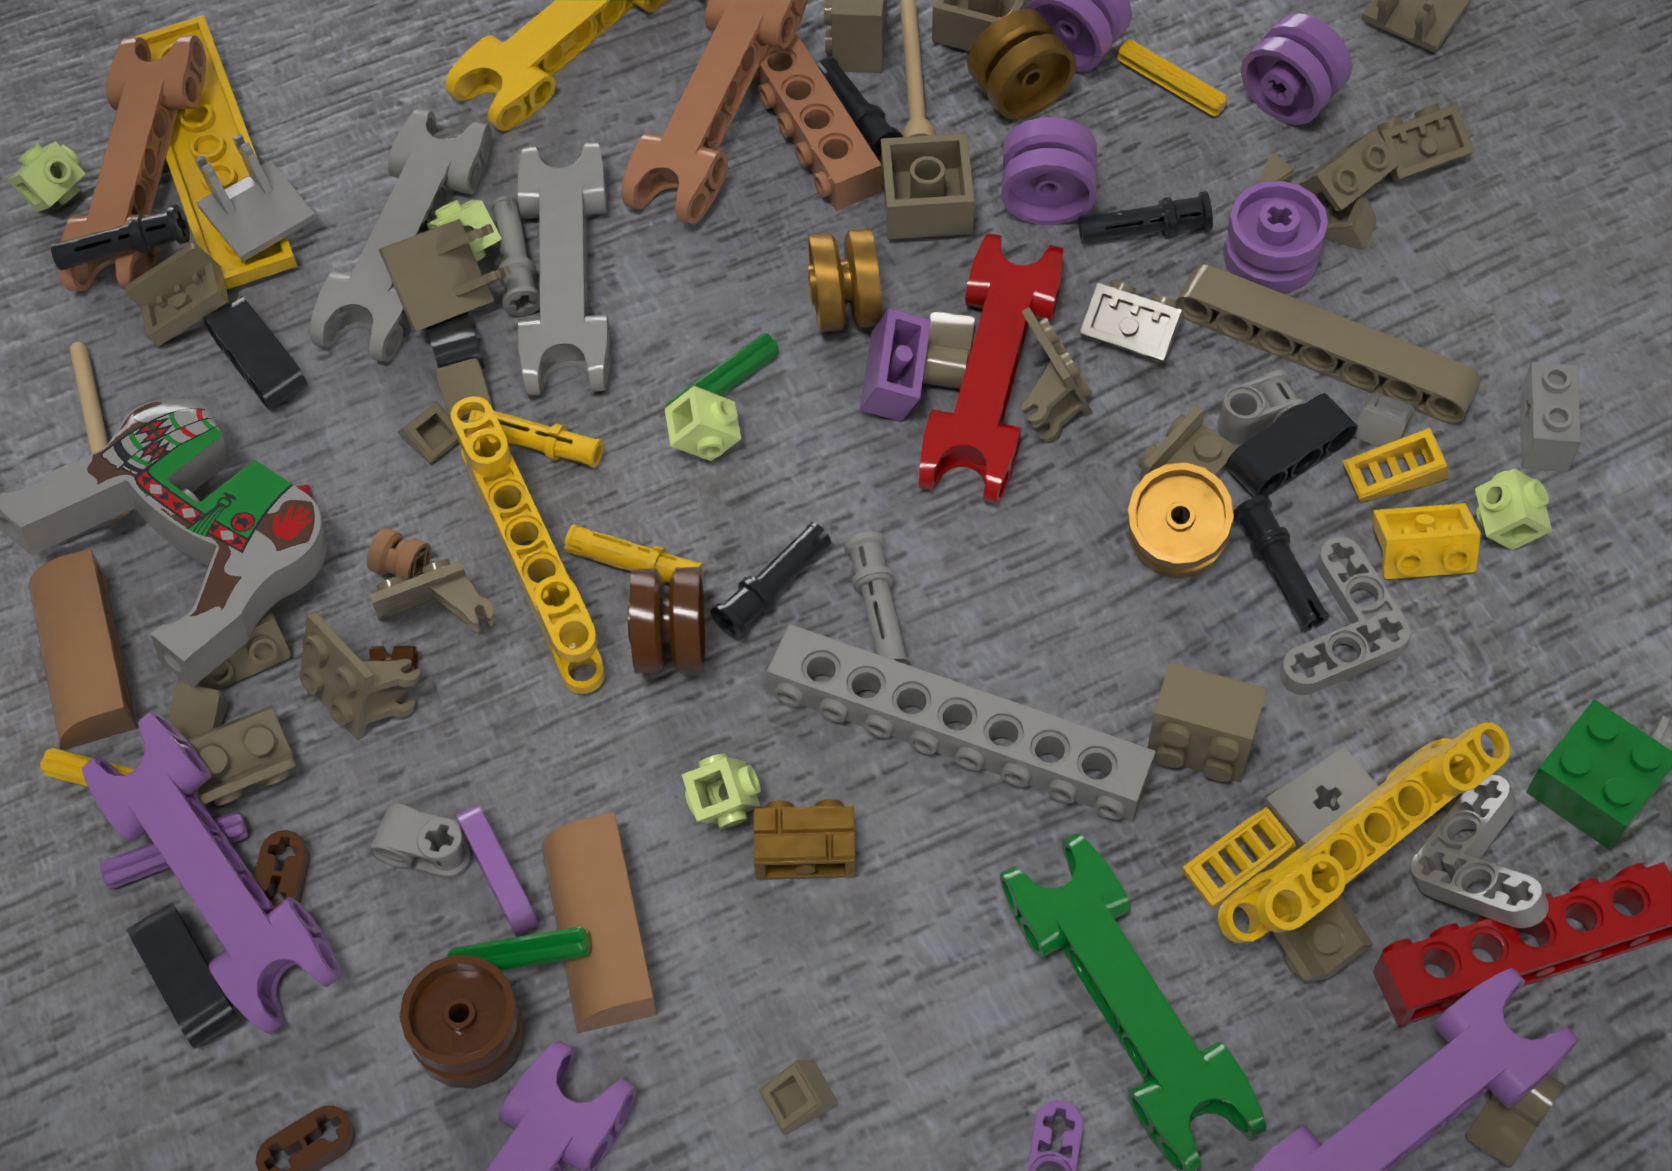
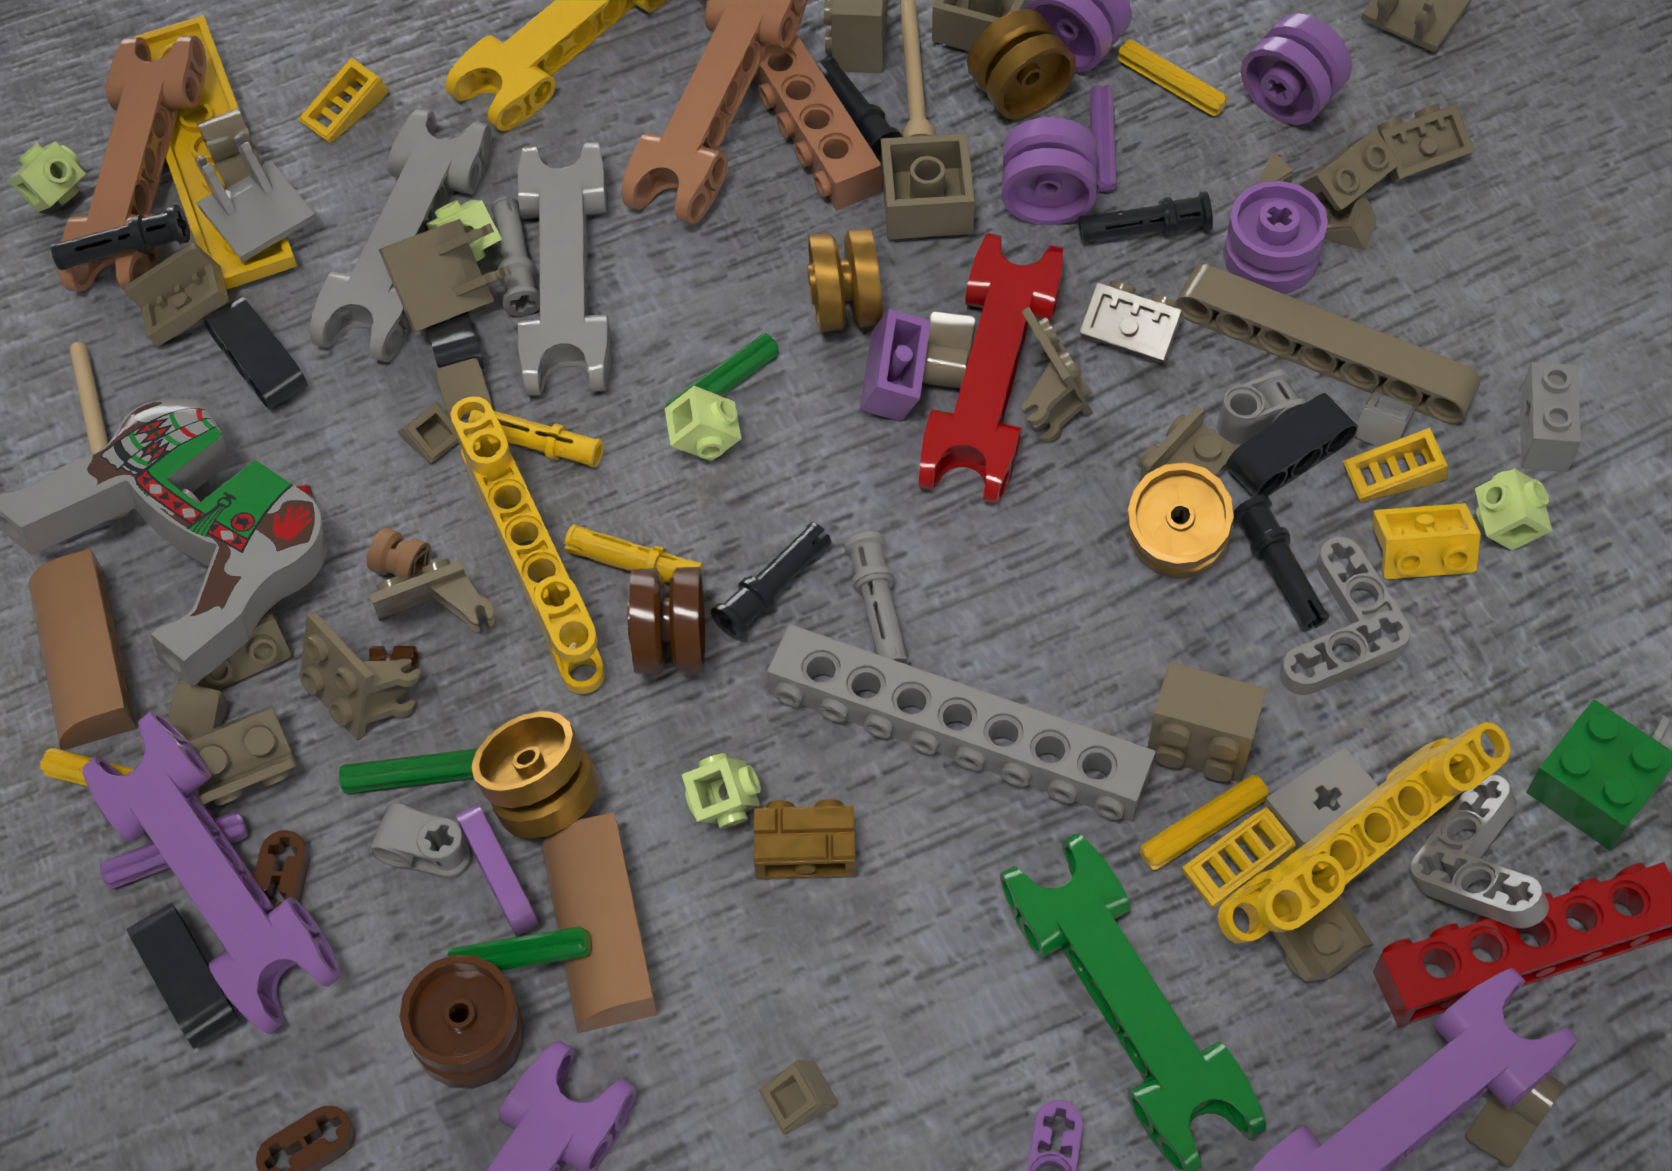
none -> dark tan panel [197,108,263,189]
none -> yellow slope [298,57,389,144]
none -> green axle [339,748,478,793]
none -> pearl gold wheel [471,711,600,839]
none -> medium lavender axle [1090,85,1116,193]
none -> yellow axle [1139,775,1269,870]

